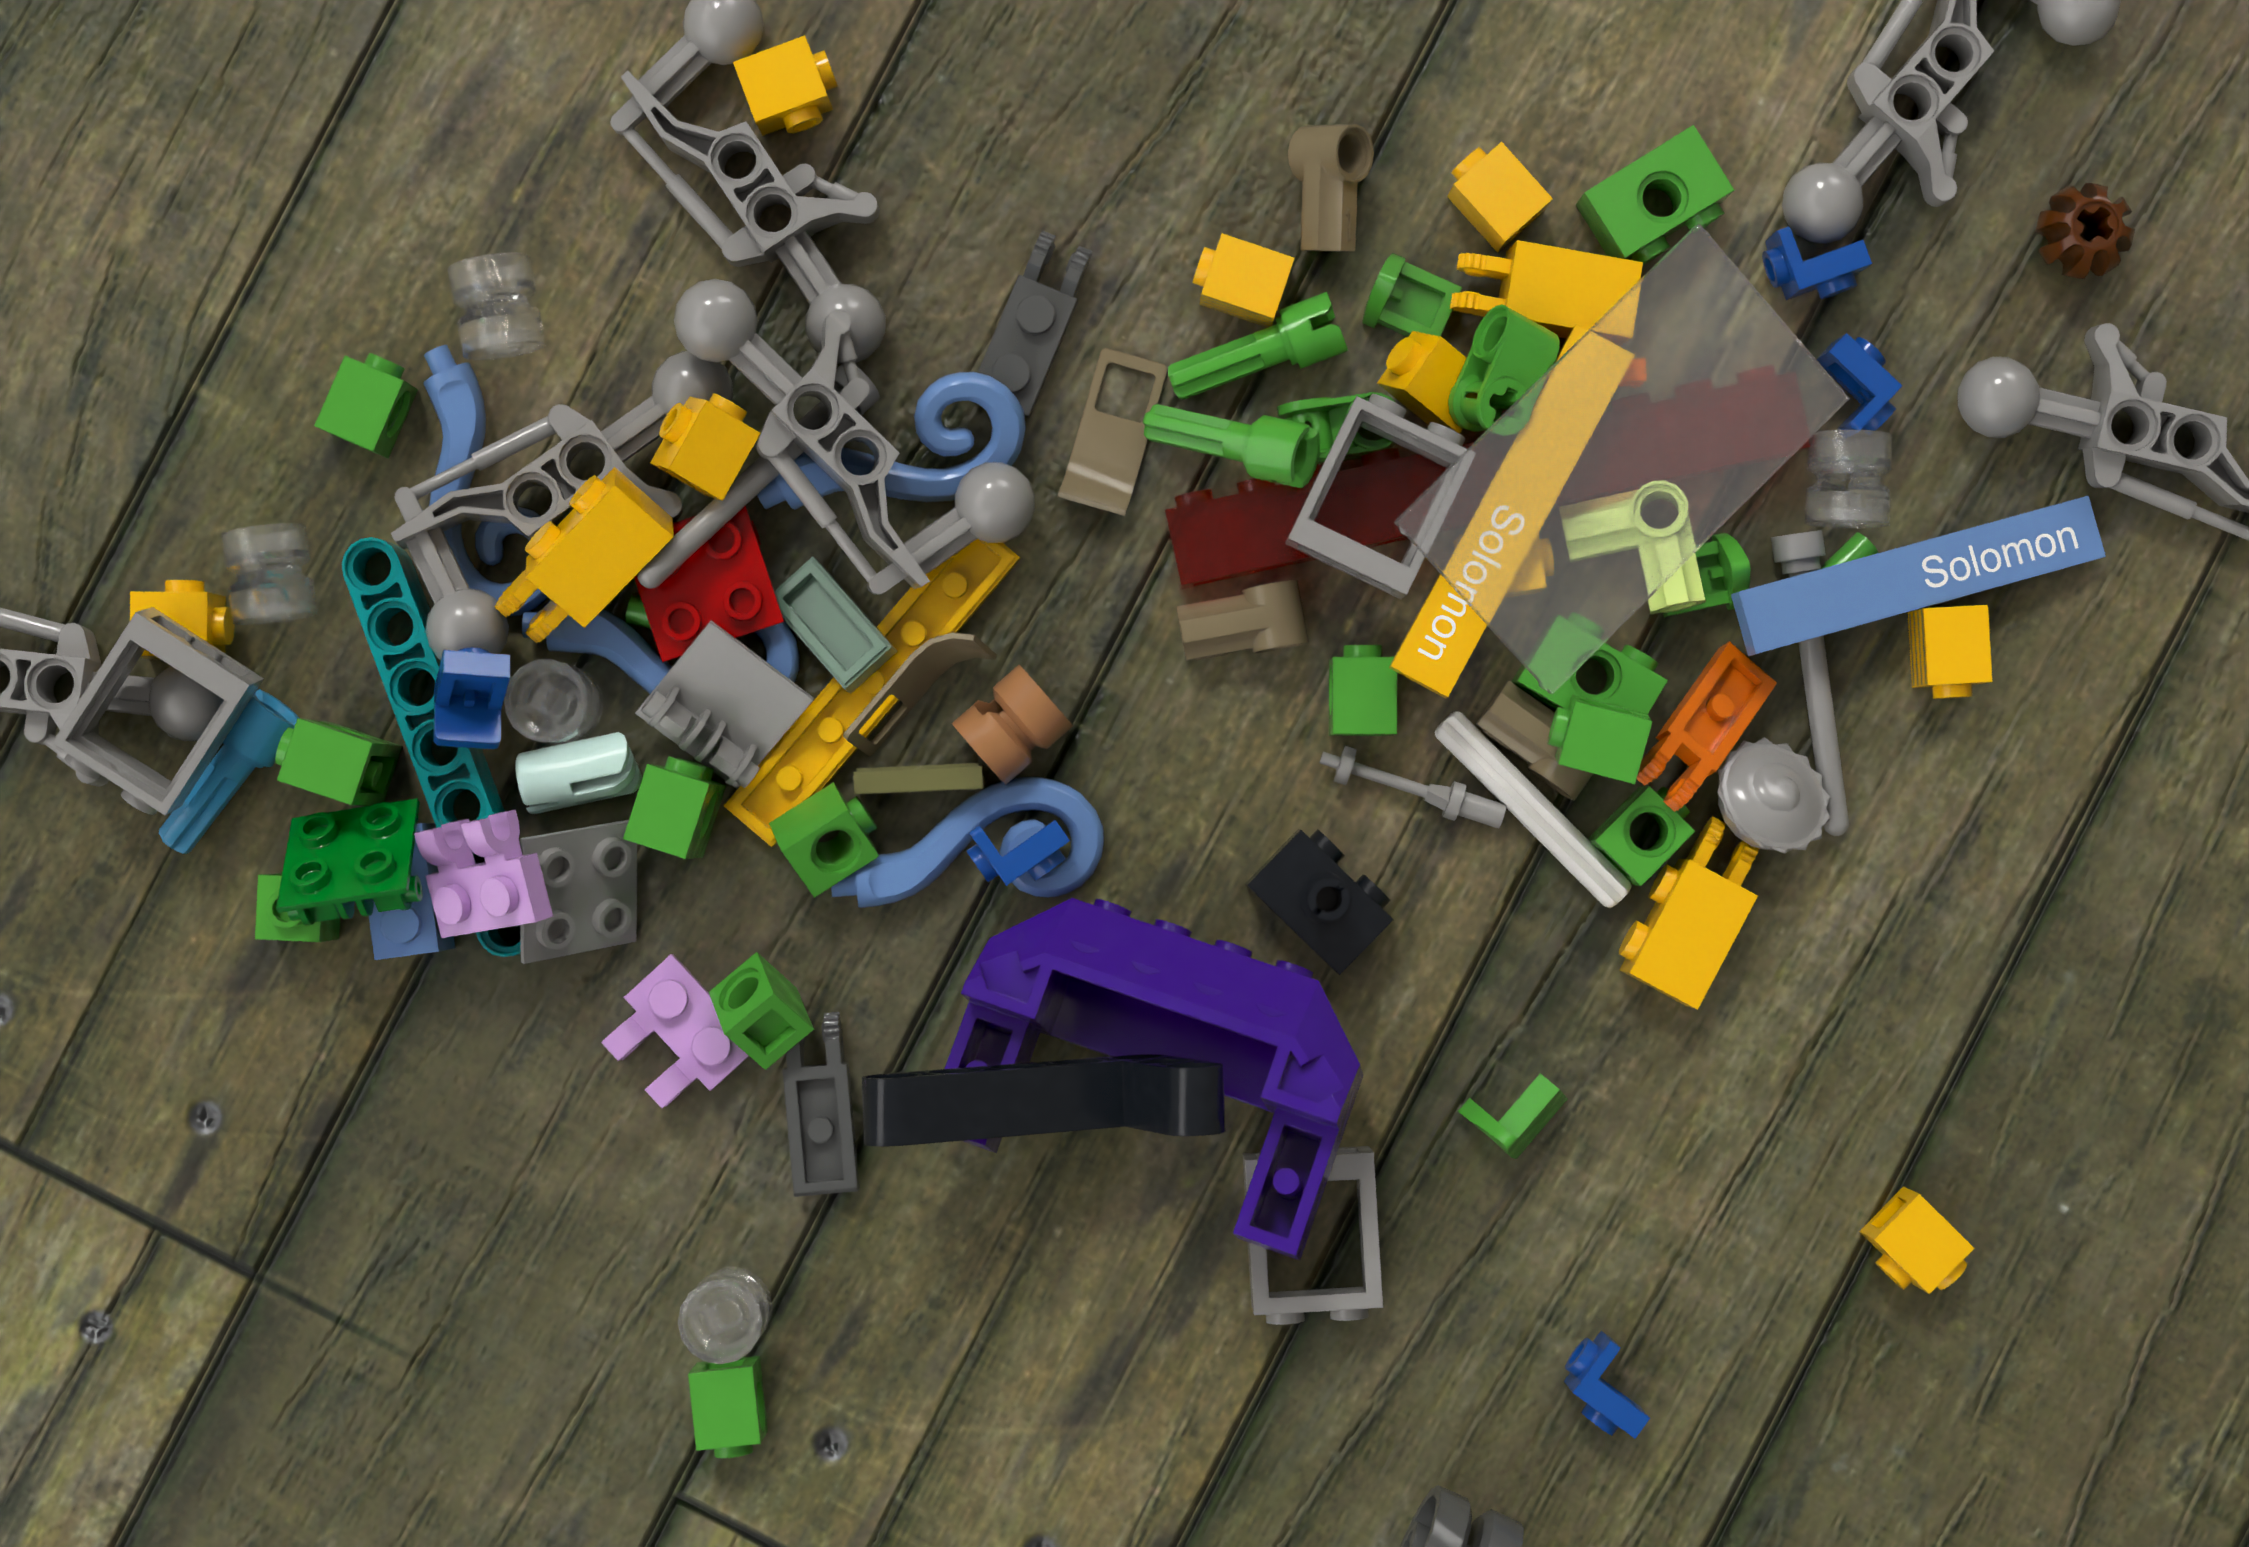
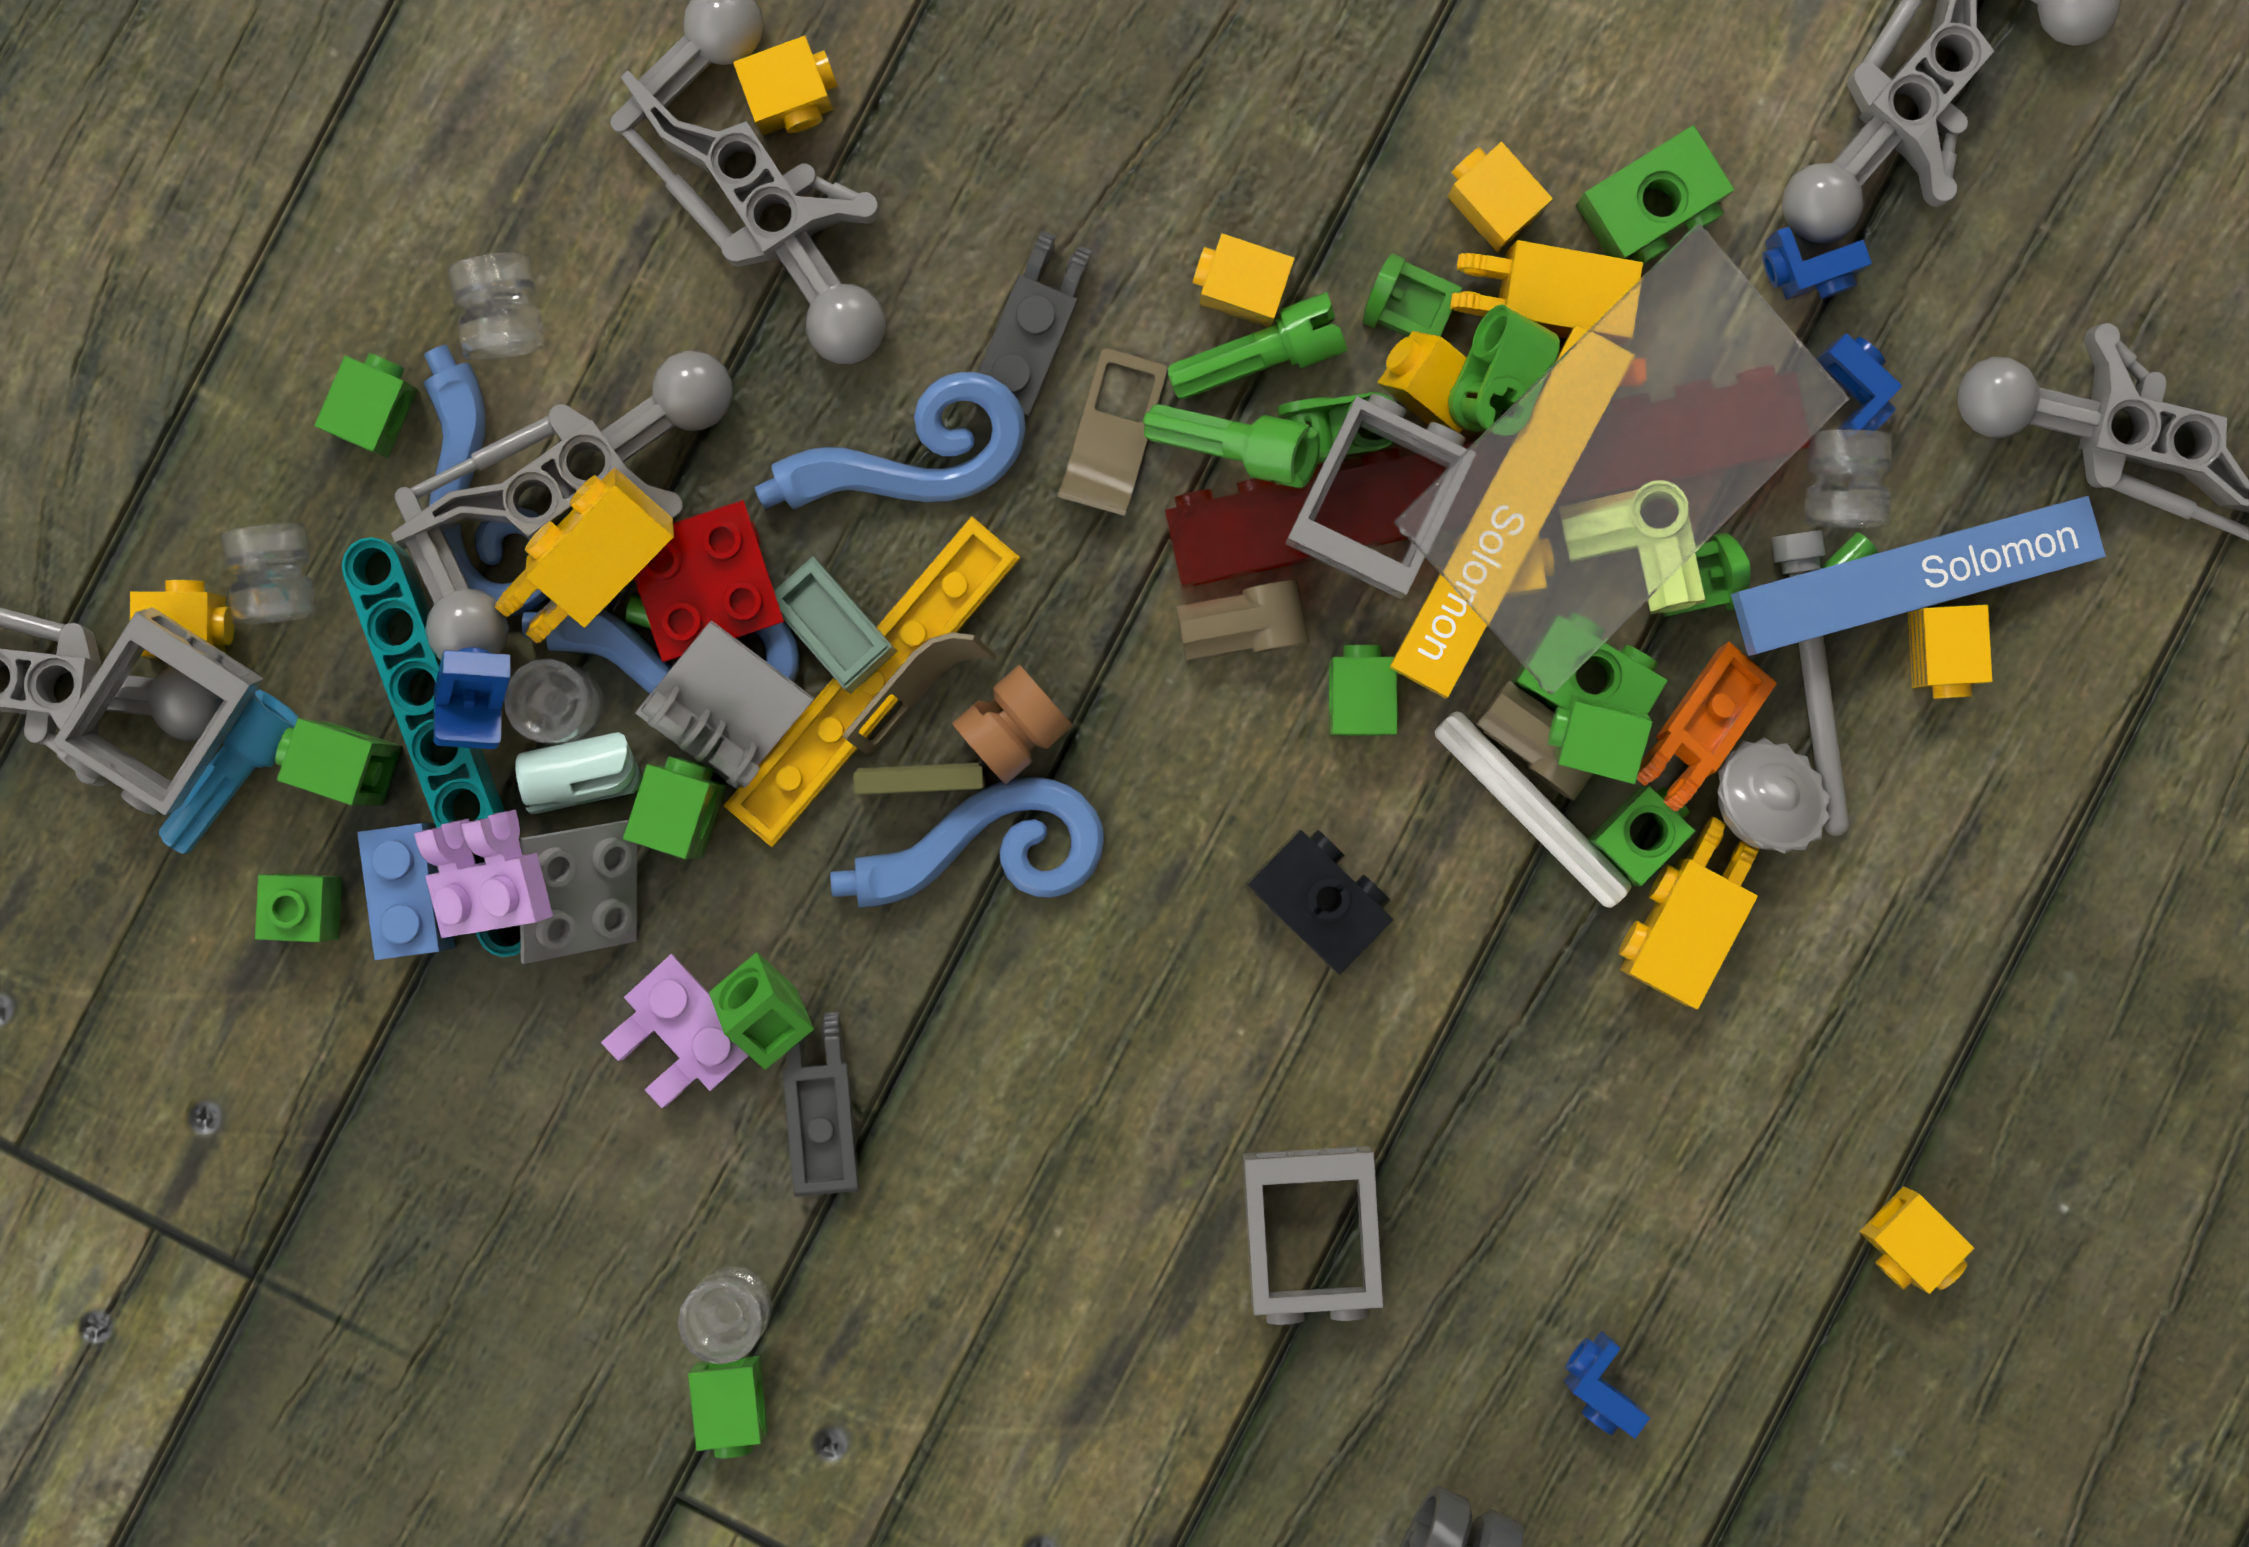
green hinge [276,798,423,926] -> none
light grey piece [637,364,880,588] -> none
yellow brick [650,393,761,501] -> none
light grey piece [674,279,1035,595] -> none
bright green brick [769,782,879,898] -> none
black beam [862,1054,1226,1147] -> none
dark purple wedge [944,898,1364,1260] -> none
blue bracket [966,820,1070,886] -> none
dark tan piece [1288,124,1374,252] -> none
light grey piece [1319,745,1507,829] -> none
bright green tile [1457,1073,1568,1159] -> none
reddish brown piece [2035,183,2135,279] -> none

